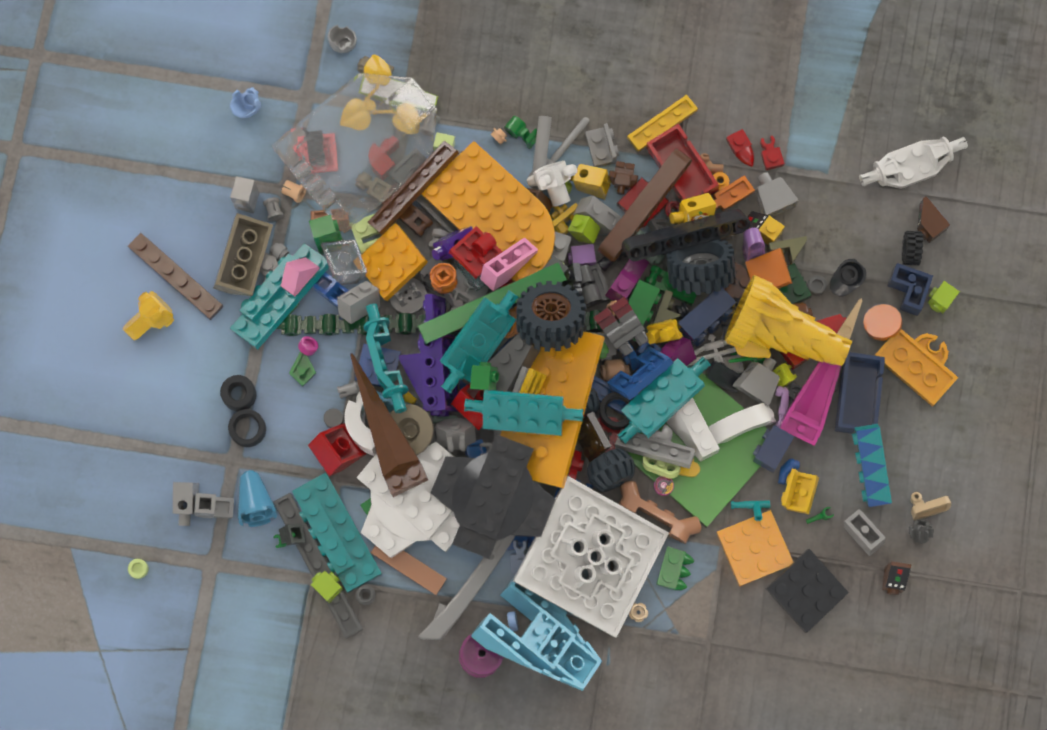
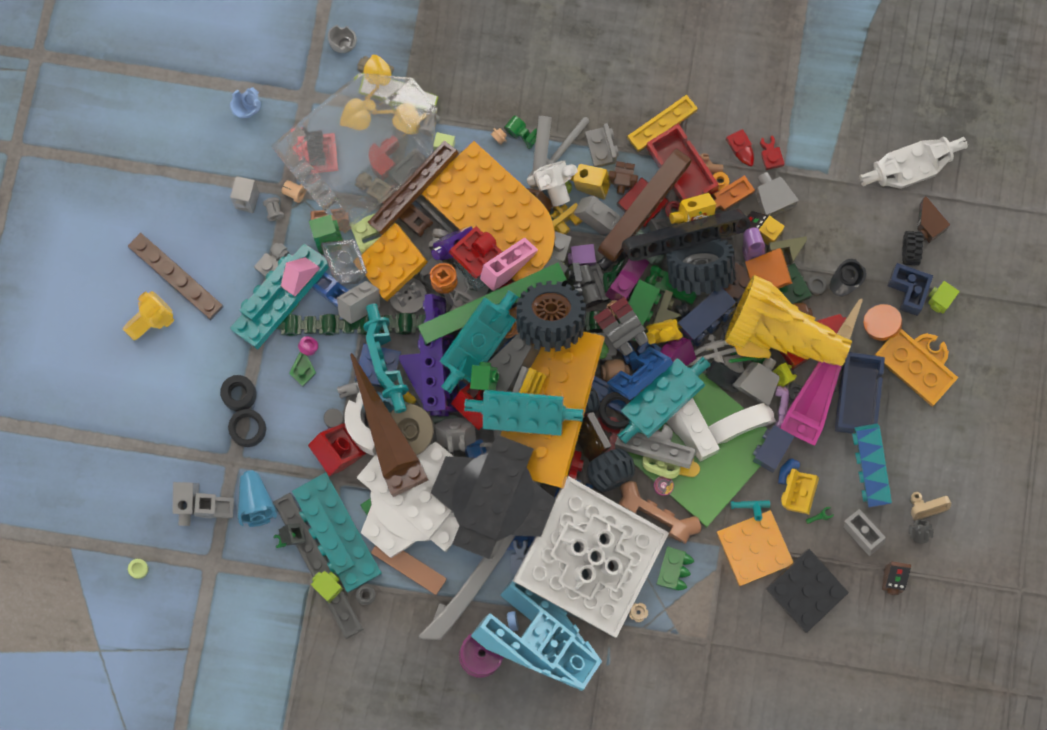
dark tan slope [213,213,273,296] -> none
lime brick [568,214,601,244] -> none
none -> dark green hand [603,258,625,293]

